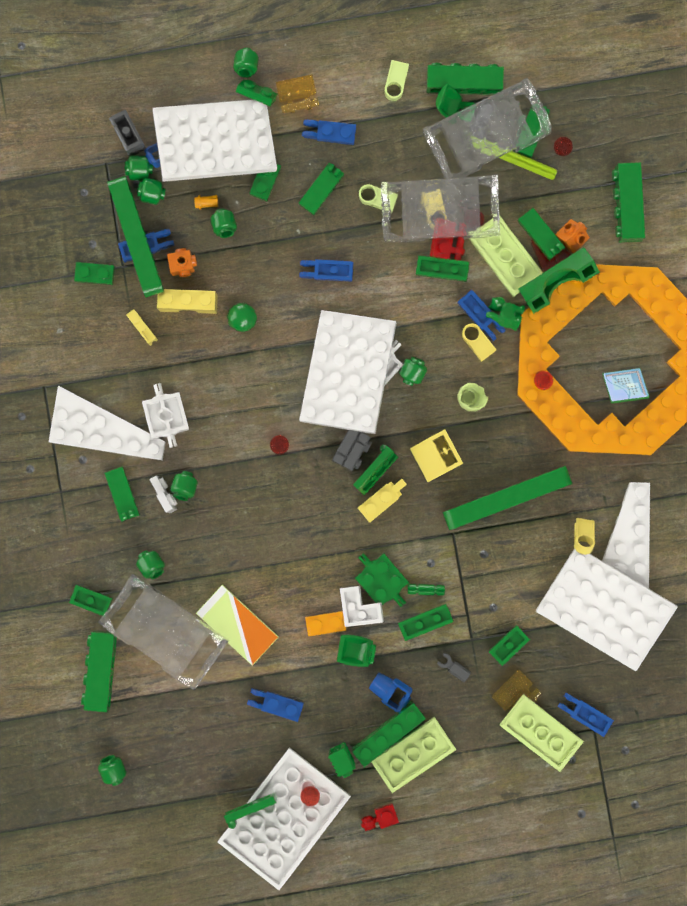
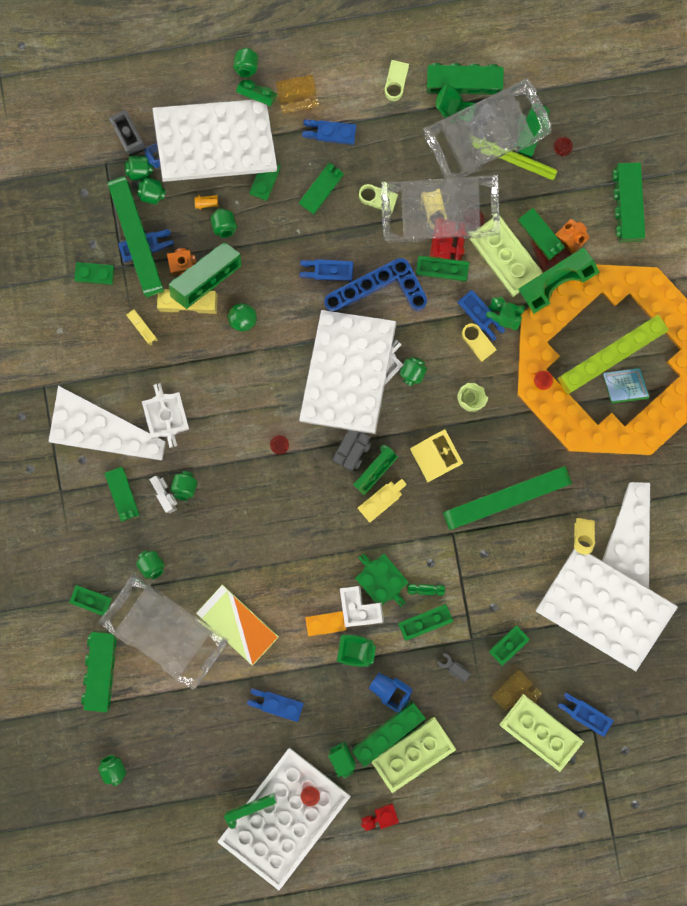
none -> brick [169,242,241,309]
none -> blue beam [324,258,427,312]
none -> lime arch [557,314,669,395]

